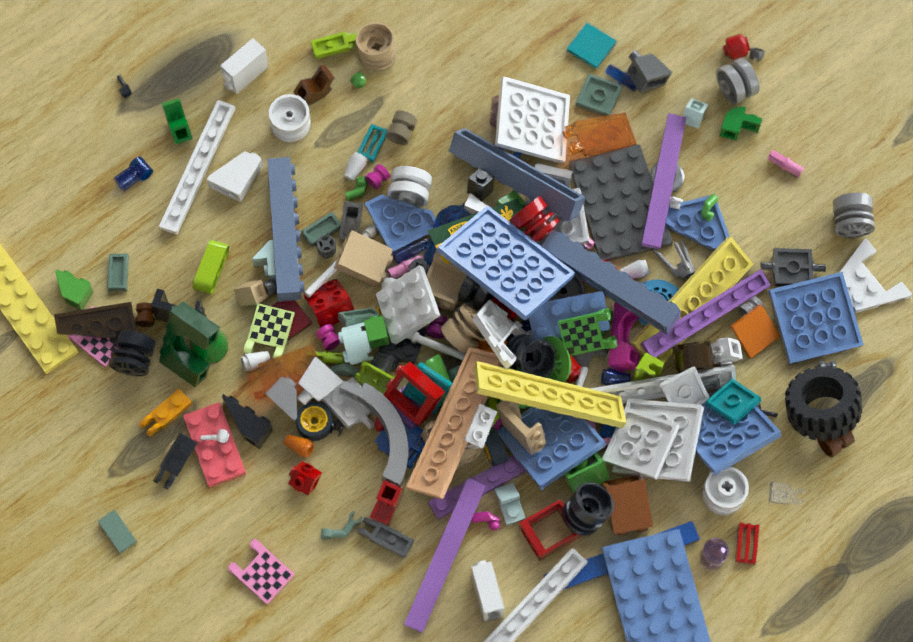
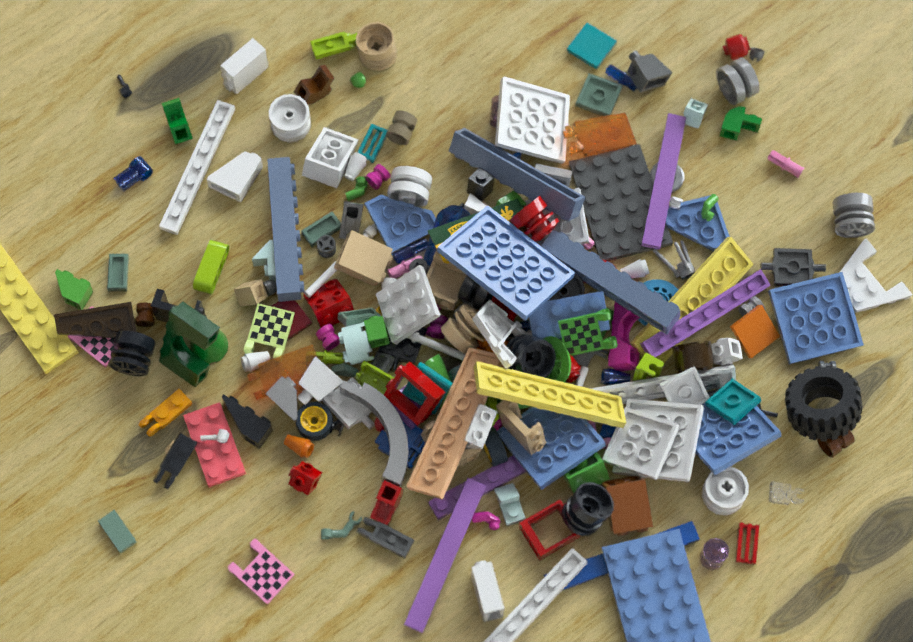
none -> white slope [302,127,358,188]

